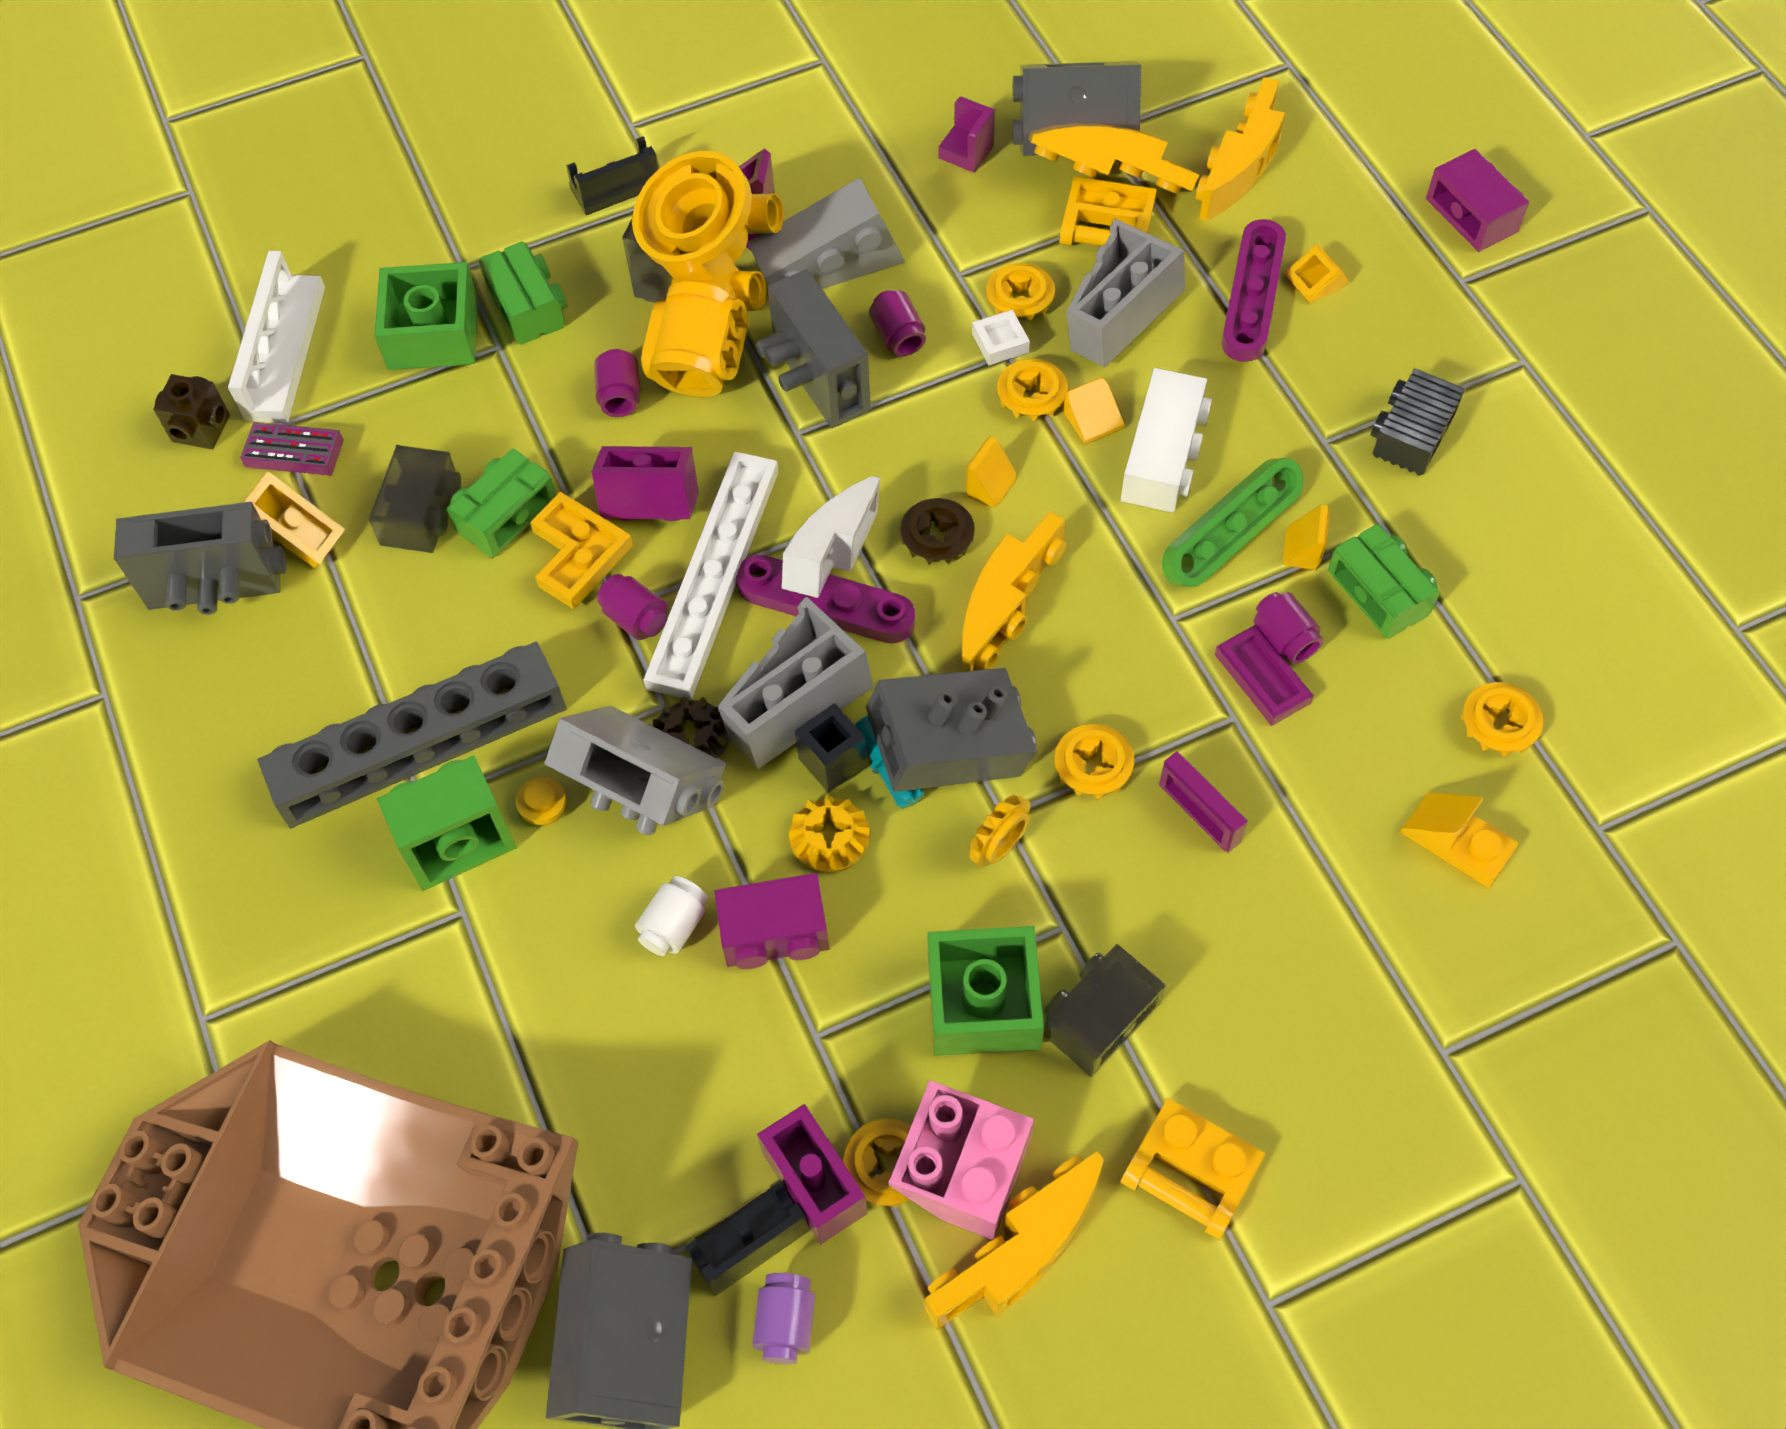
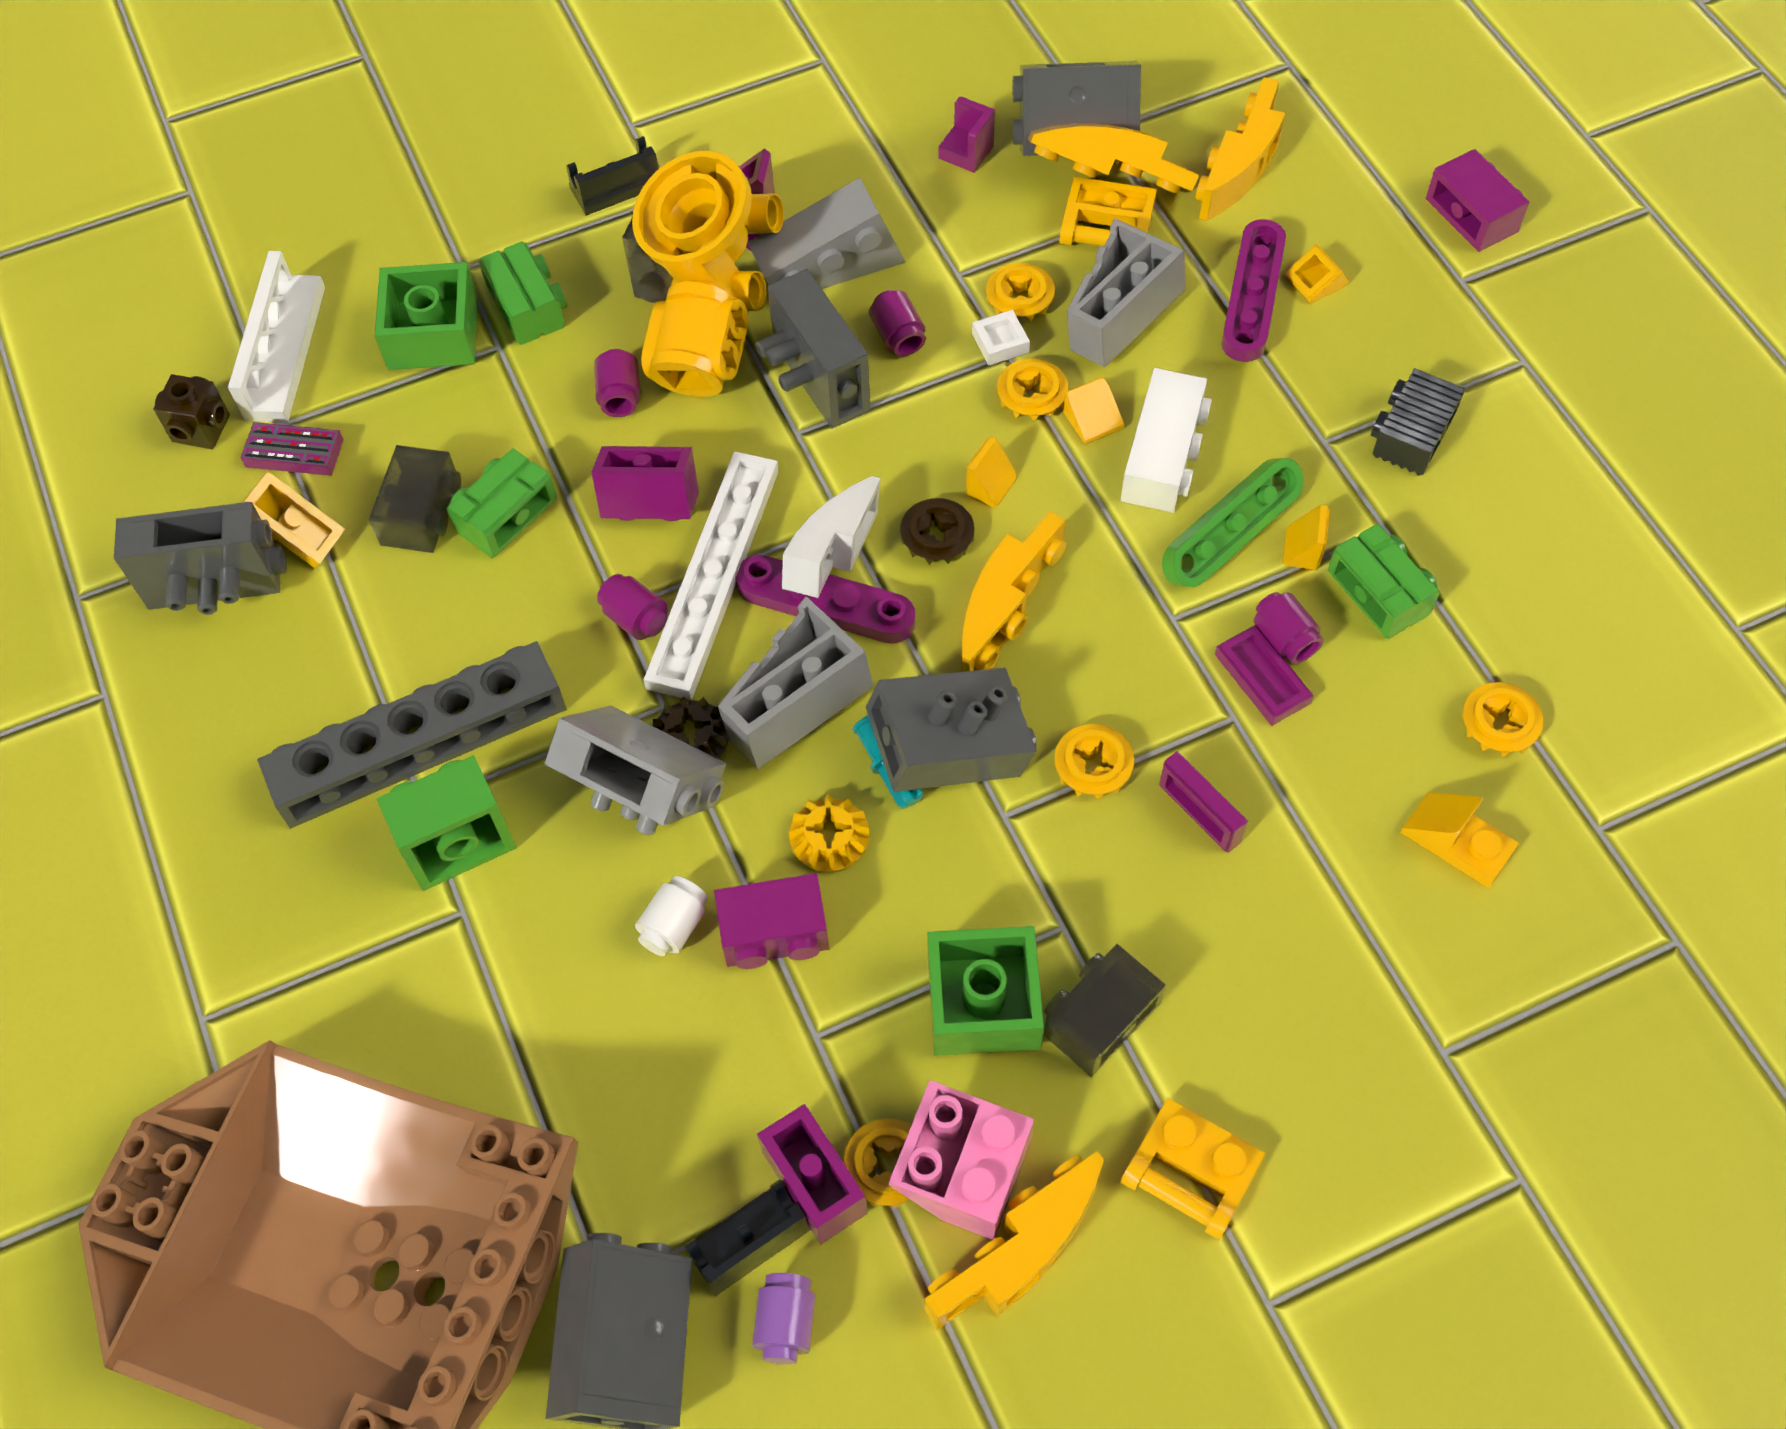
yellow plate [516,777,567,826] -> none
yellow plate [530,491,634,610] -> none
black brick [795,703,867,793] -> none
yellow gear [969,794,1031,868] -> none

